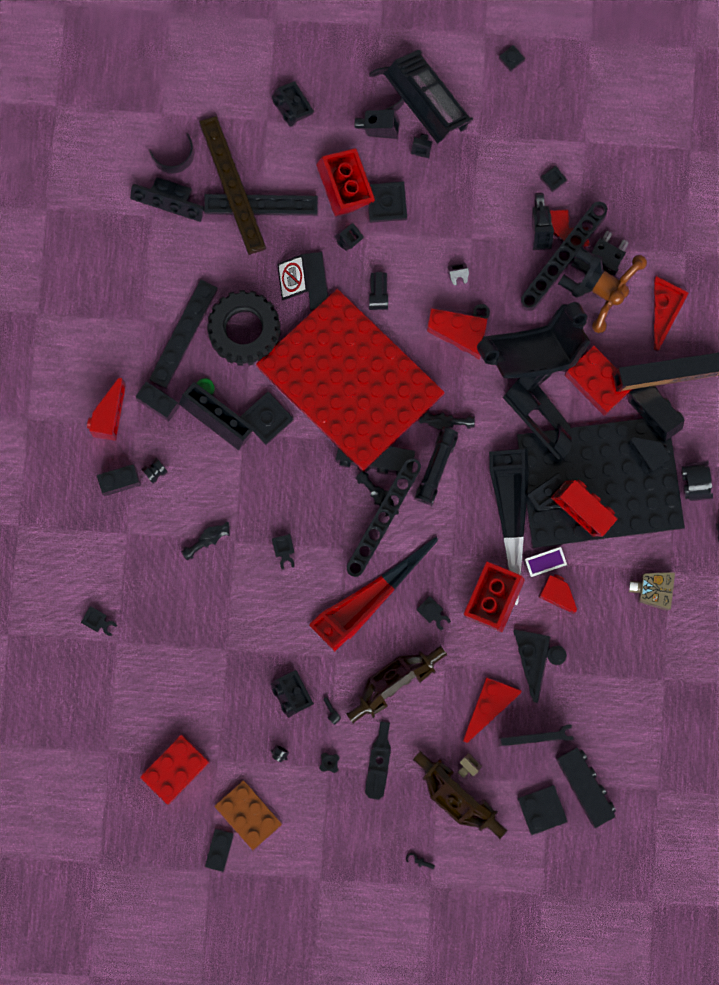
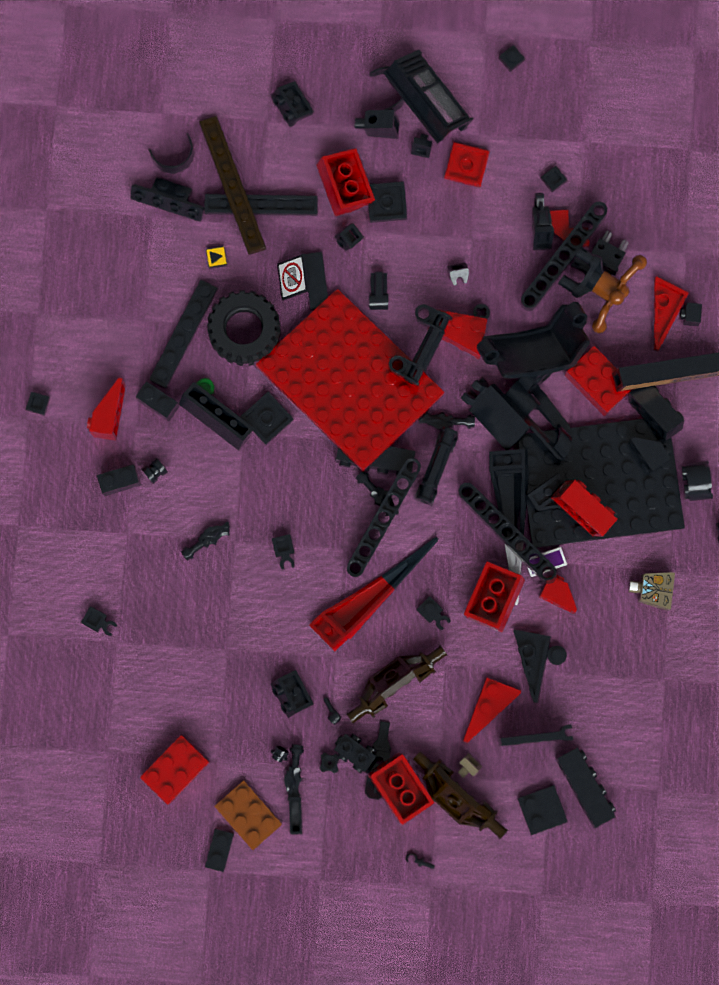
none -> black plate [25,392,50,416]
none -> tile [206,246,228,269]
none -> black piece [284,744,304,802]
none -> black piece [289,797,303,835]
none -> black brick [334,733,380,774]
none -> red brick [367,752,434,825]
none -> black piece [389,304,453,386]
none -> red tile [444,142,490,188]
none -> black beam [458,483,557,584]
none -> black tile [461,377,533,450]
none -> black plate [680,303,702,326]

